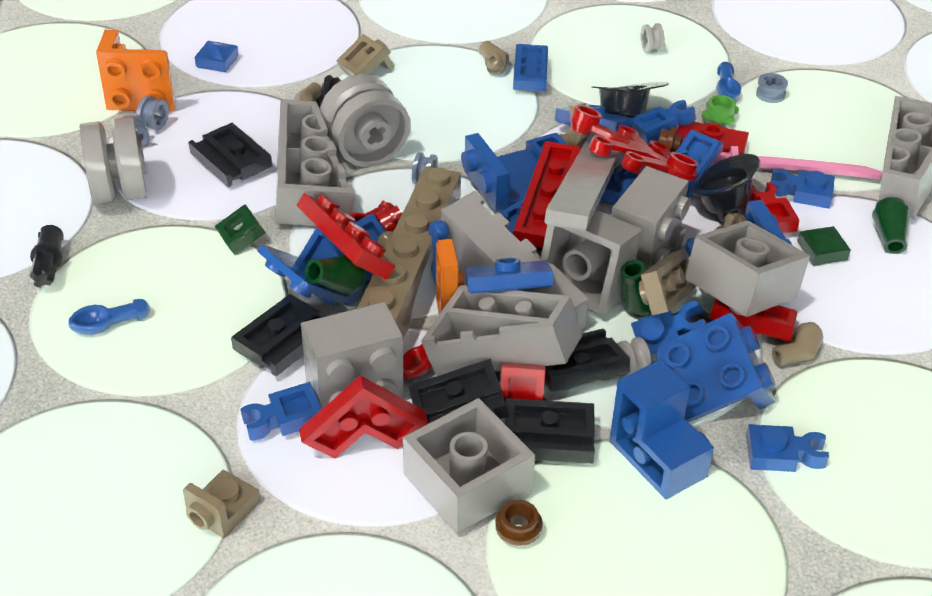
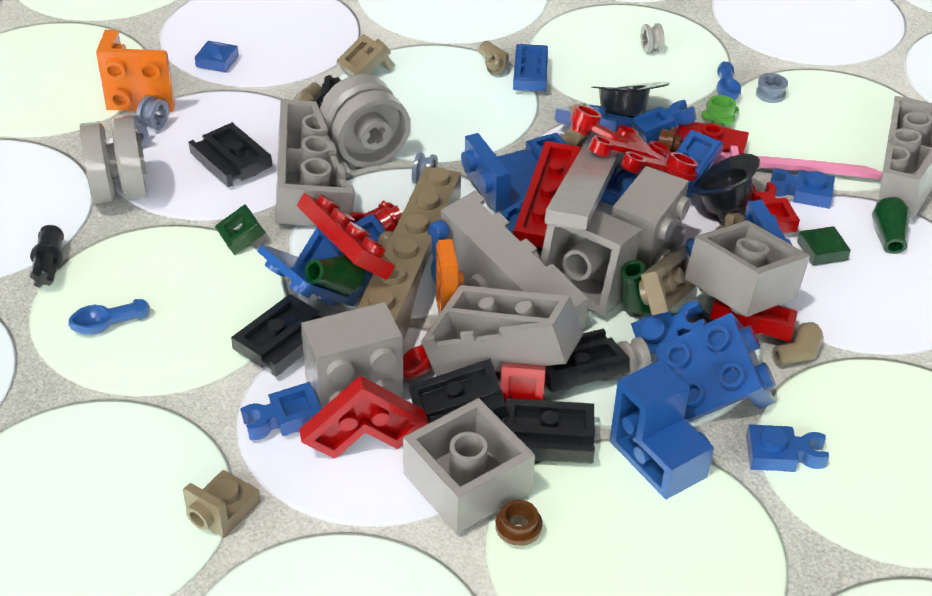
blue plate [465,257,553,294] -> none

